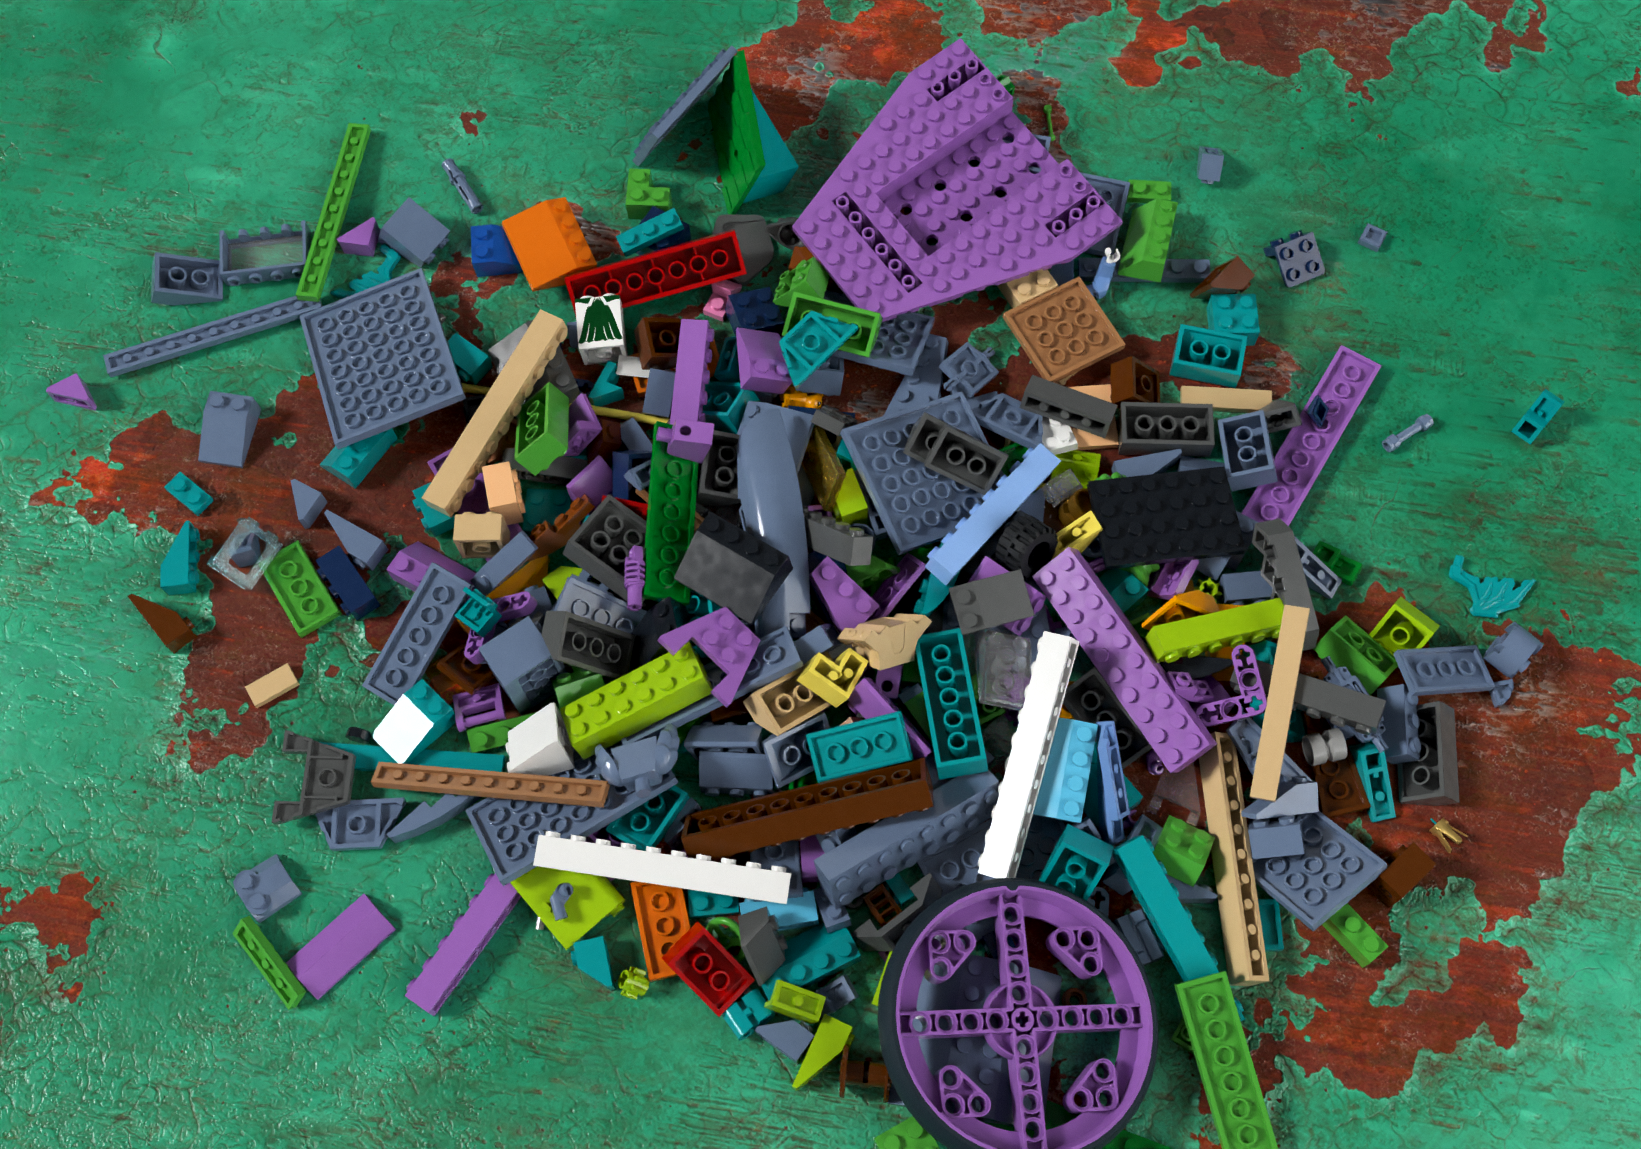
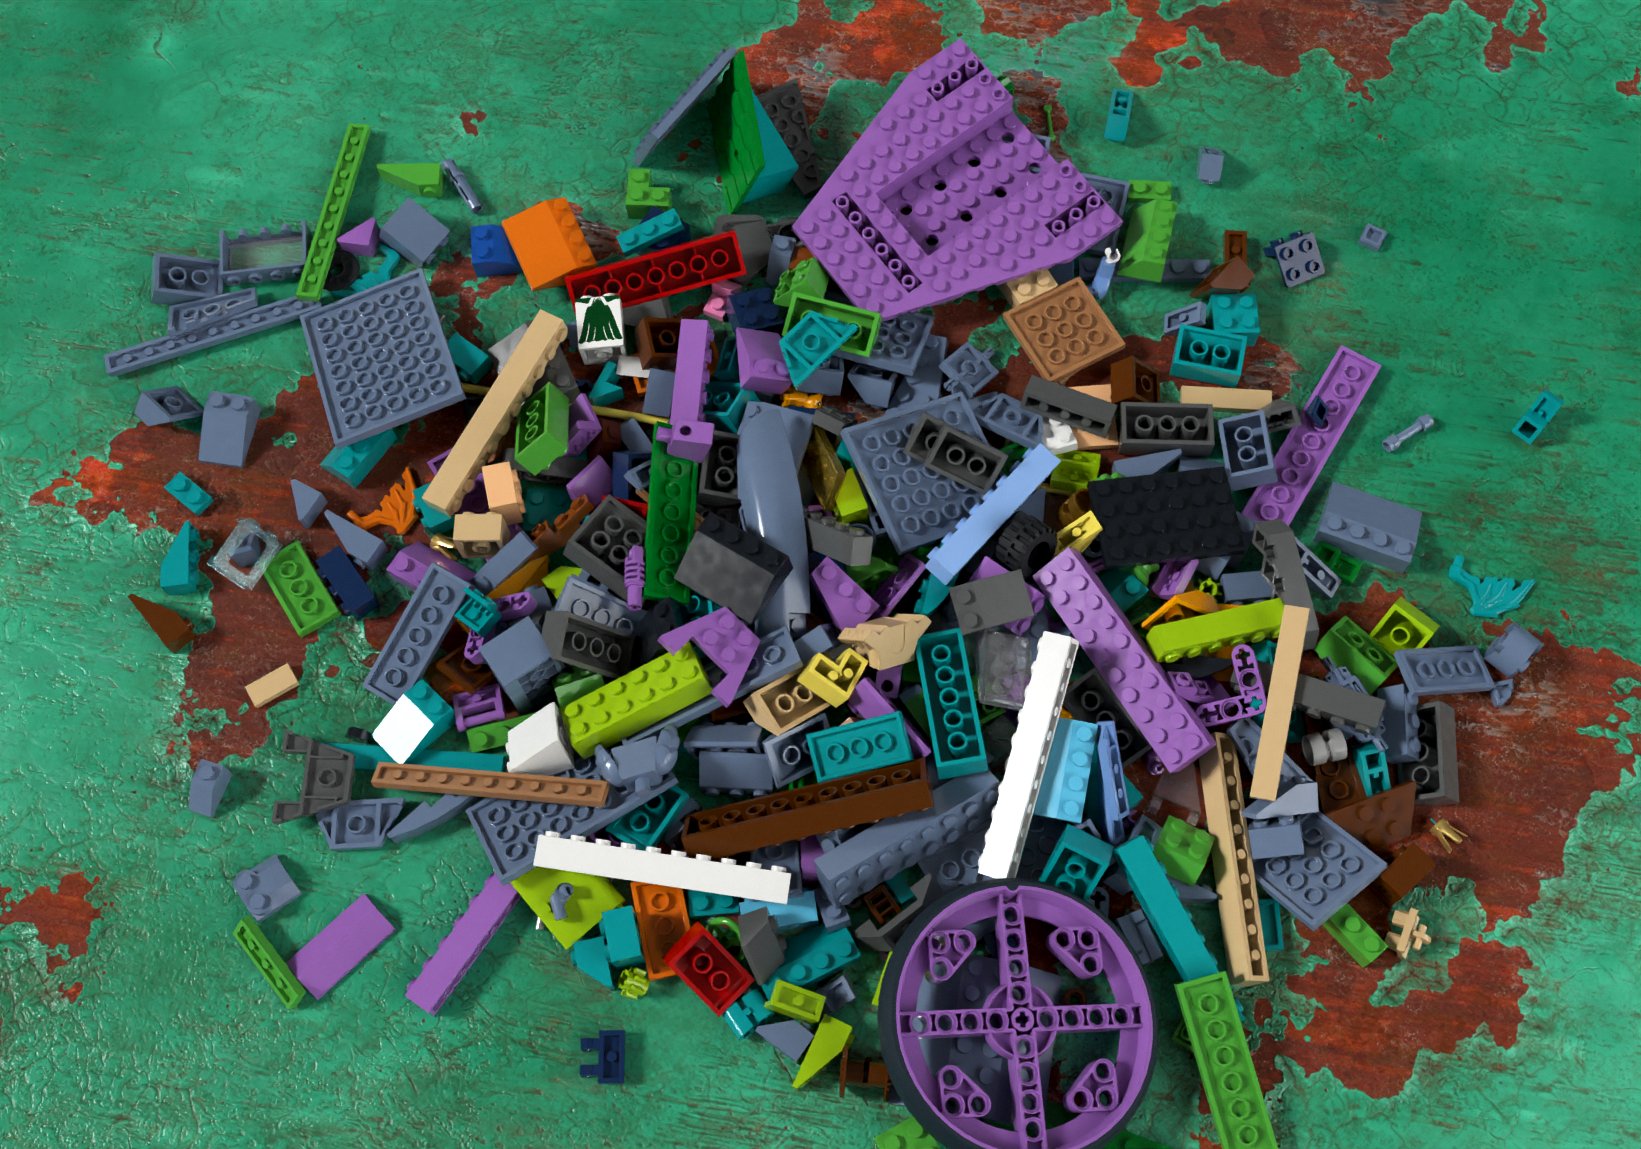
medium lavender slope [46,373,97,411] -> none
clear brick [1041,469,1083,508] -> none
none -> sand blue slope [134,386,204,426]
none -> sand blue wing [167,287,258,338]
none -> sand blue slope [189,759,233,818]
none -> black wheel [323,250,360,291]
none -> orange animal [346,467,419,535]
none -> bright green slope [377,163,445,198]
none -> pearl gold piece [429,532,457,561]
none -> dark blue plate [580,1030,625,1084]
none -> teal brick [599,905,646,971]
none -> dark grey slope [622,296,673,327]
none -> dark grey wing [757,78,822,200]
none -> sand blue slope [765,234,796,287]
none -> sand blue slope [847,362,898,409]
none -> teal slope [1104,88,1134,142]
none -> sand blue slope [1164,301,1206,336]
none -> reddish brown plate [1223,230,1247,265]
none -> sand blue slope [1312,481,1422,573]
none -> reddish brown wing [1325,780,1416,850]
none -> tan hips [1384,908,1431,960]

